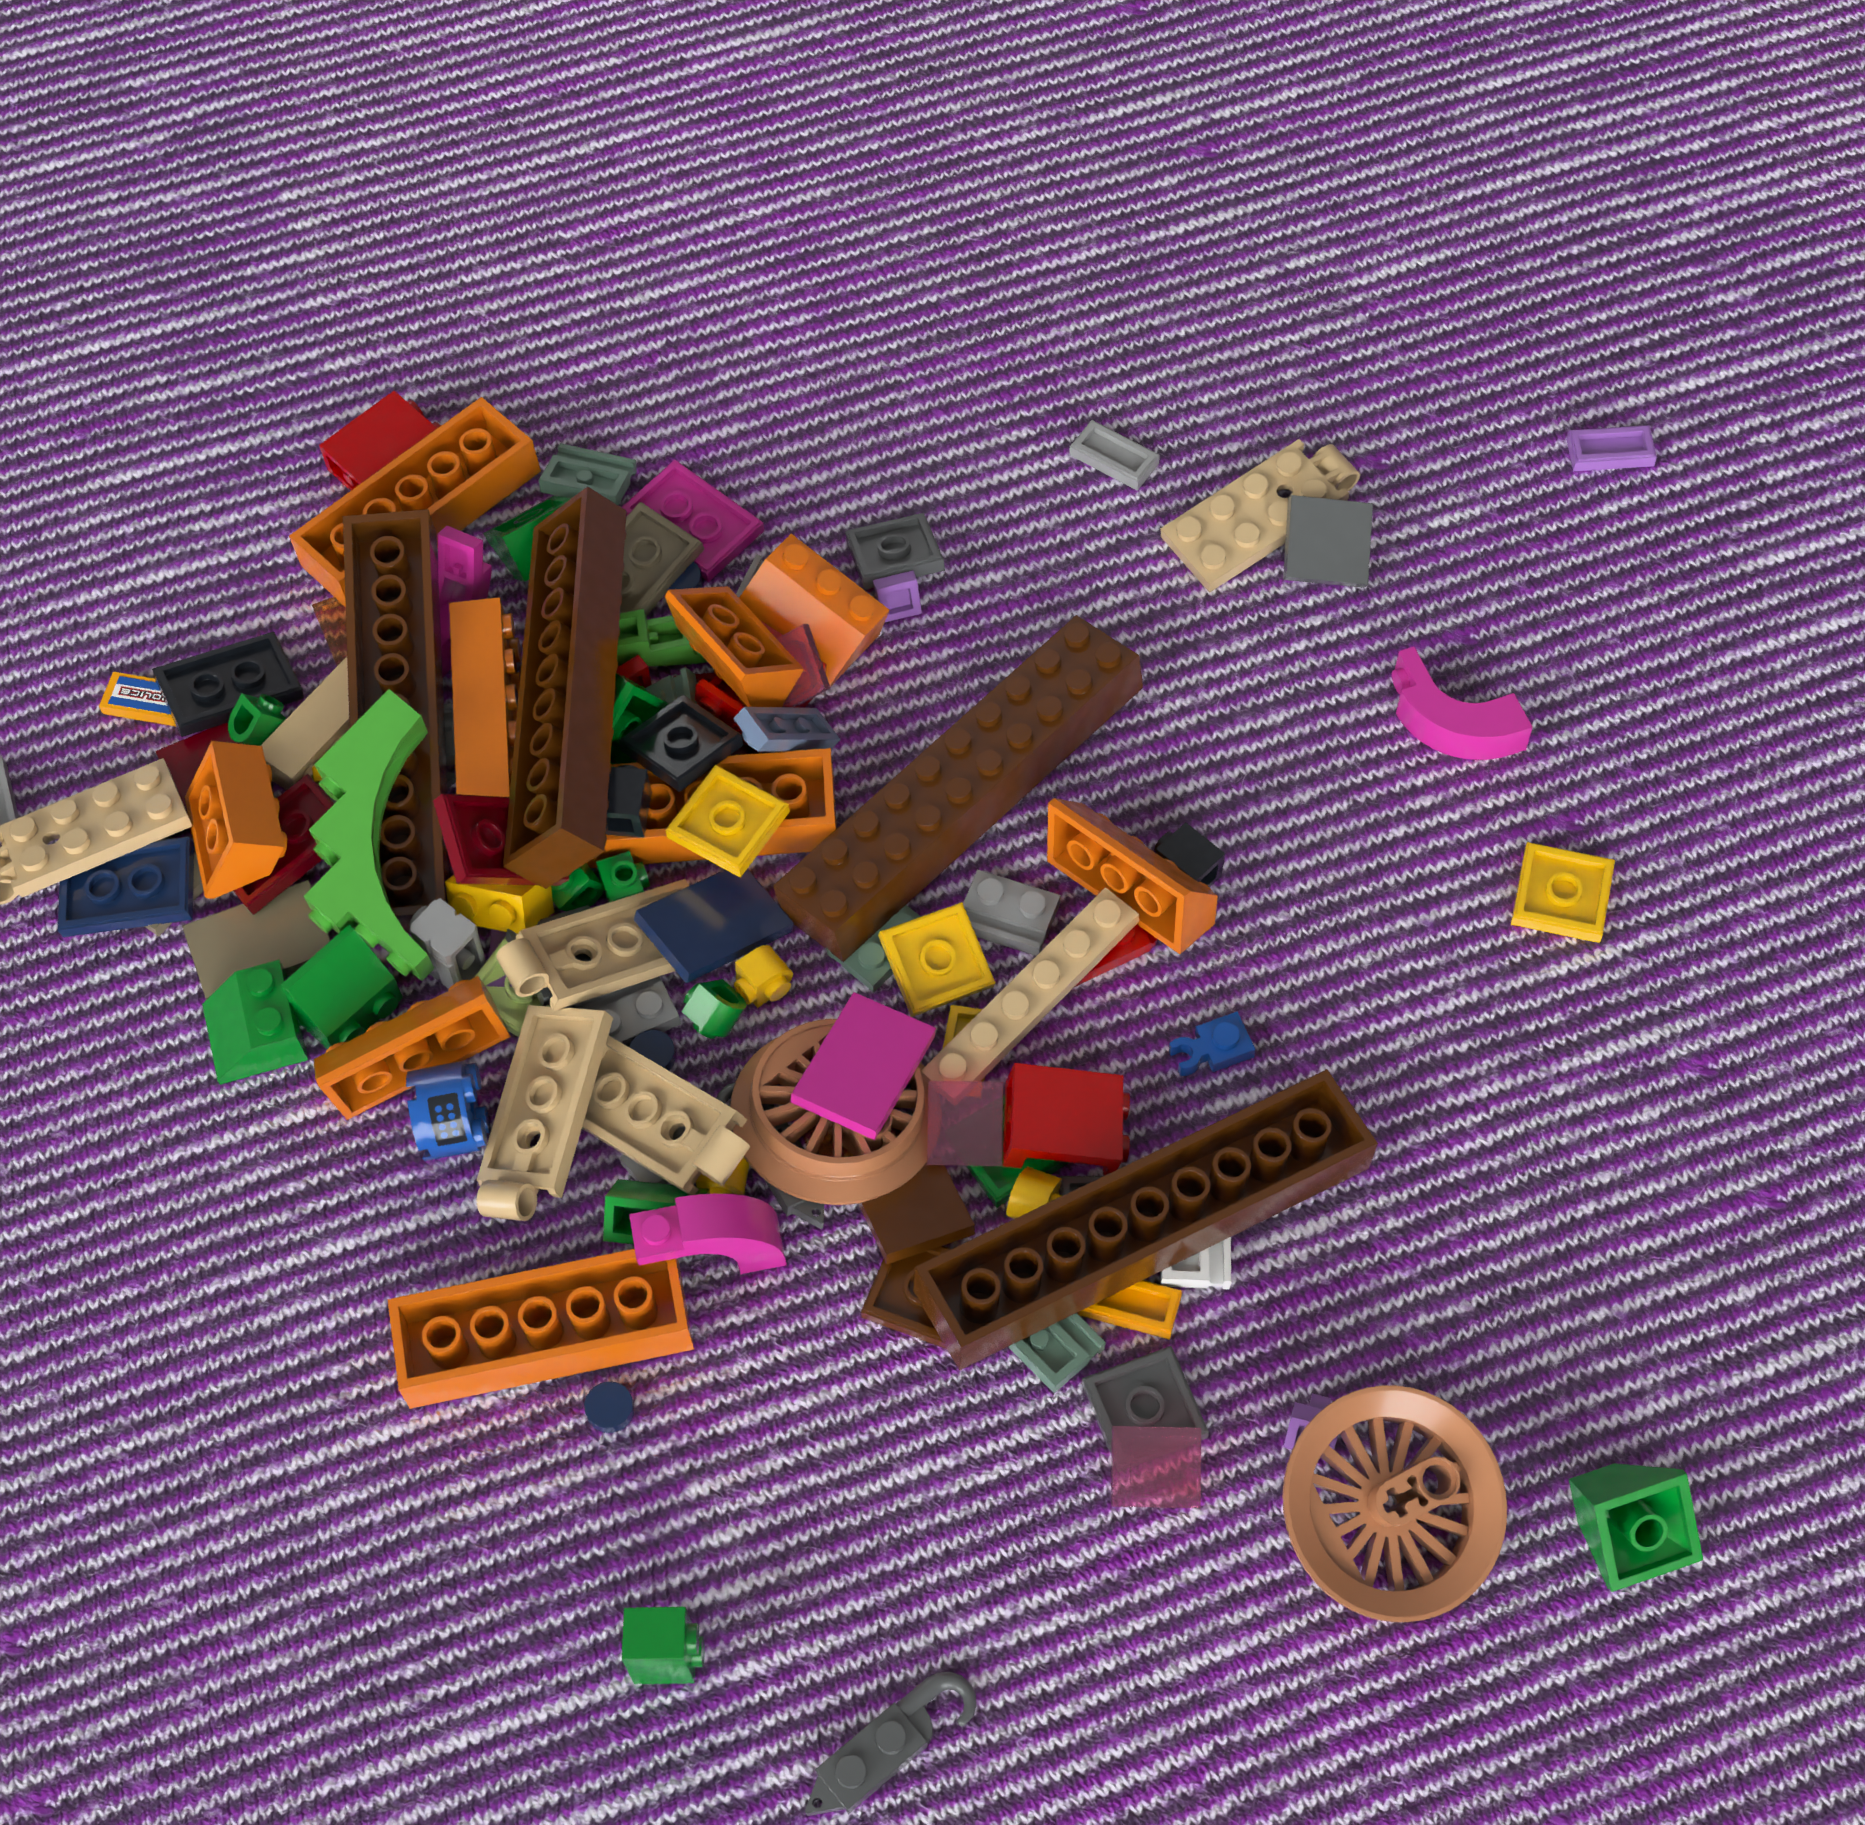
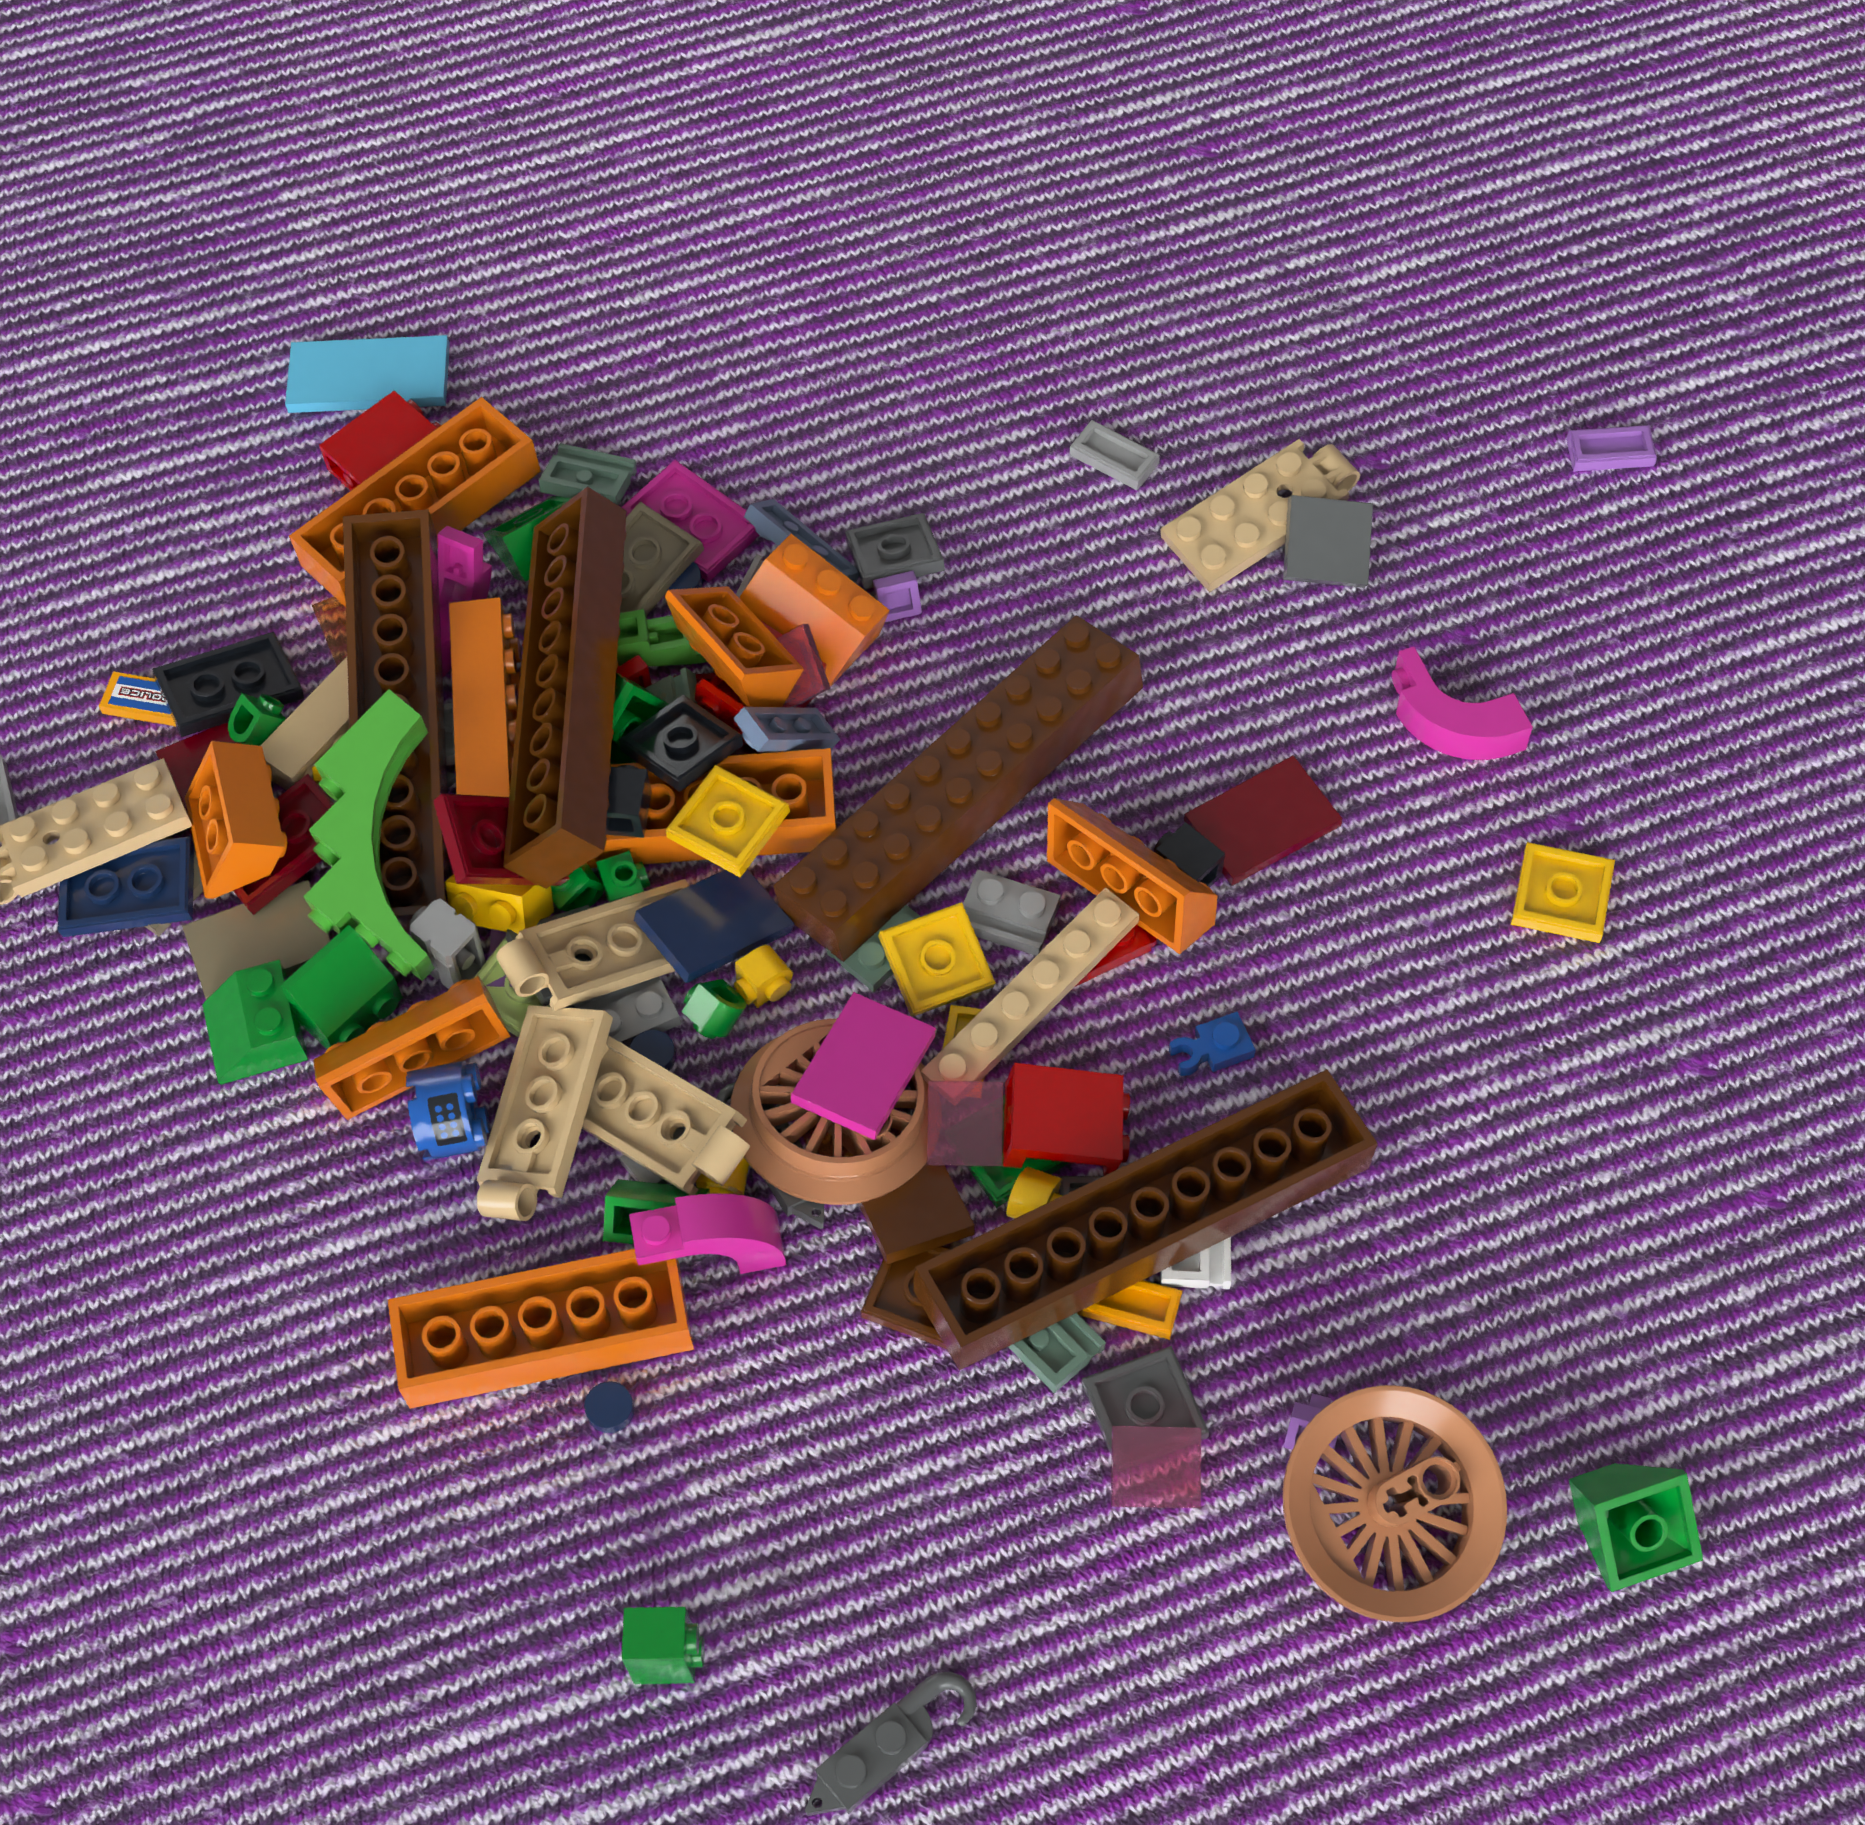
none -> medium azure tile [285,335,450,413]
none -> sand blue plate [744,499,859,583]
none -> dark red tile [1184,755,1343,886]

